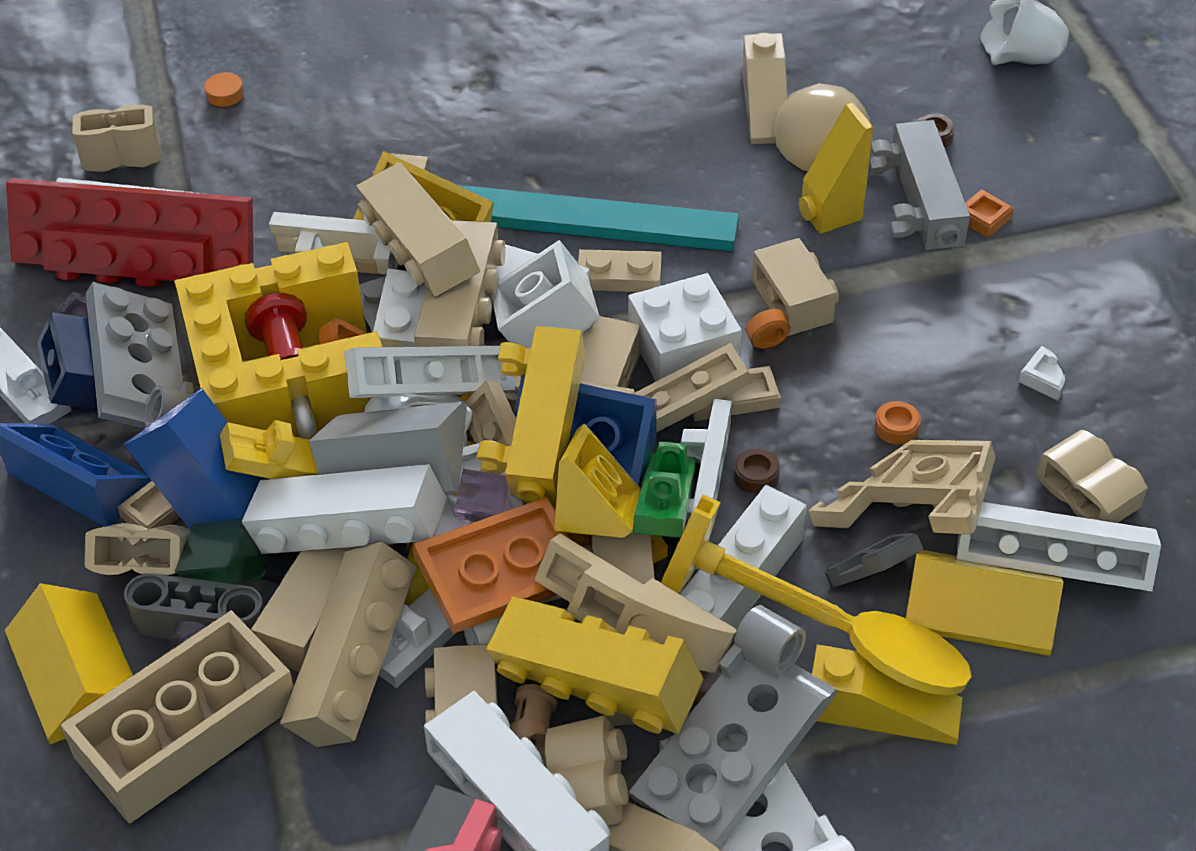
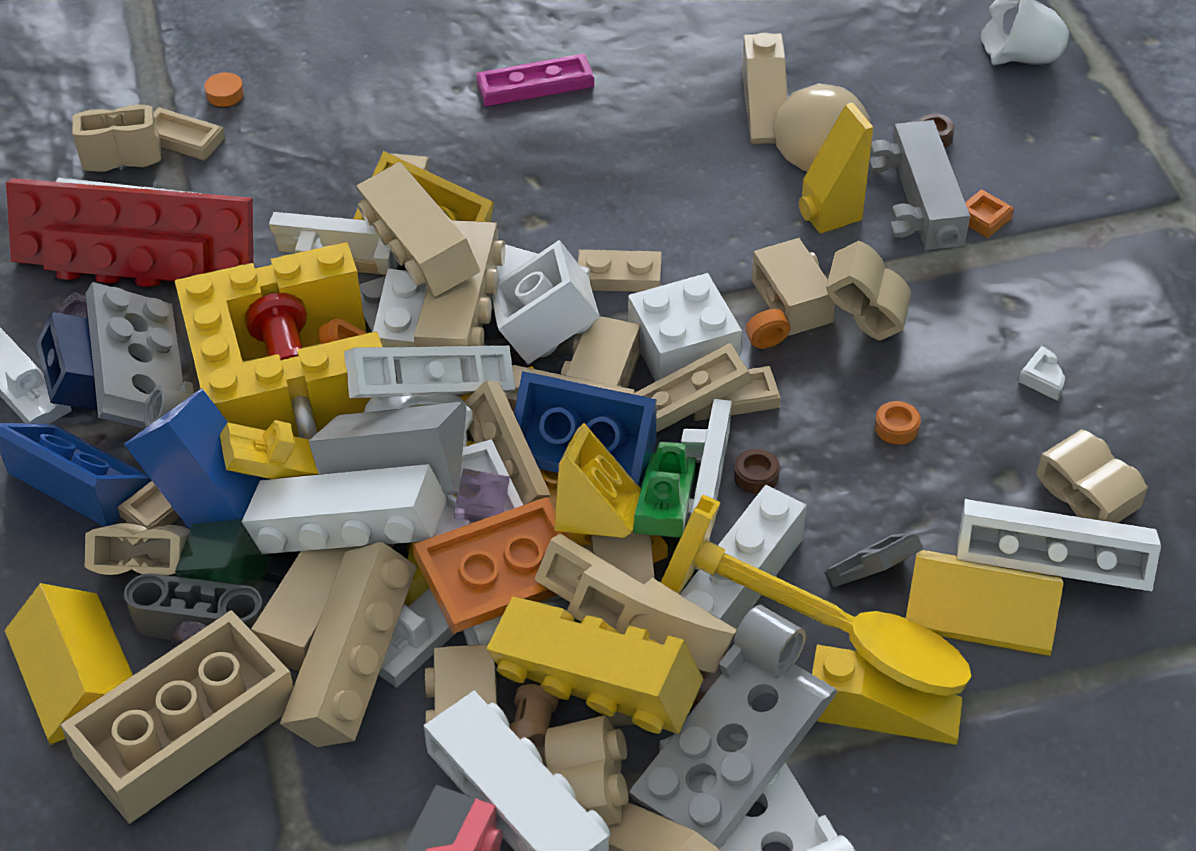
teal tile [458,185,739,252] -> none
yellow brick [477,326,585,503] -> none
tan wing [808,440,996,534] -> none
none -> tan tile [154,107,225,161]
none -> dark pink tile [476,54,594,107]
none -> tan brick [826,241,911,341]

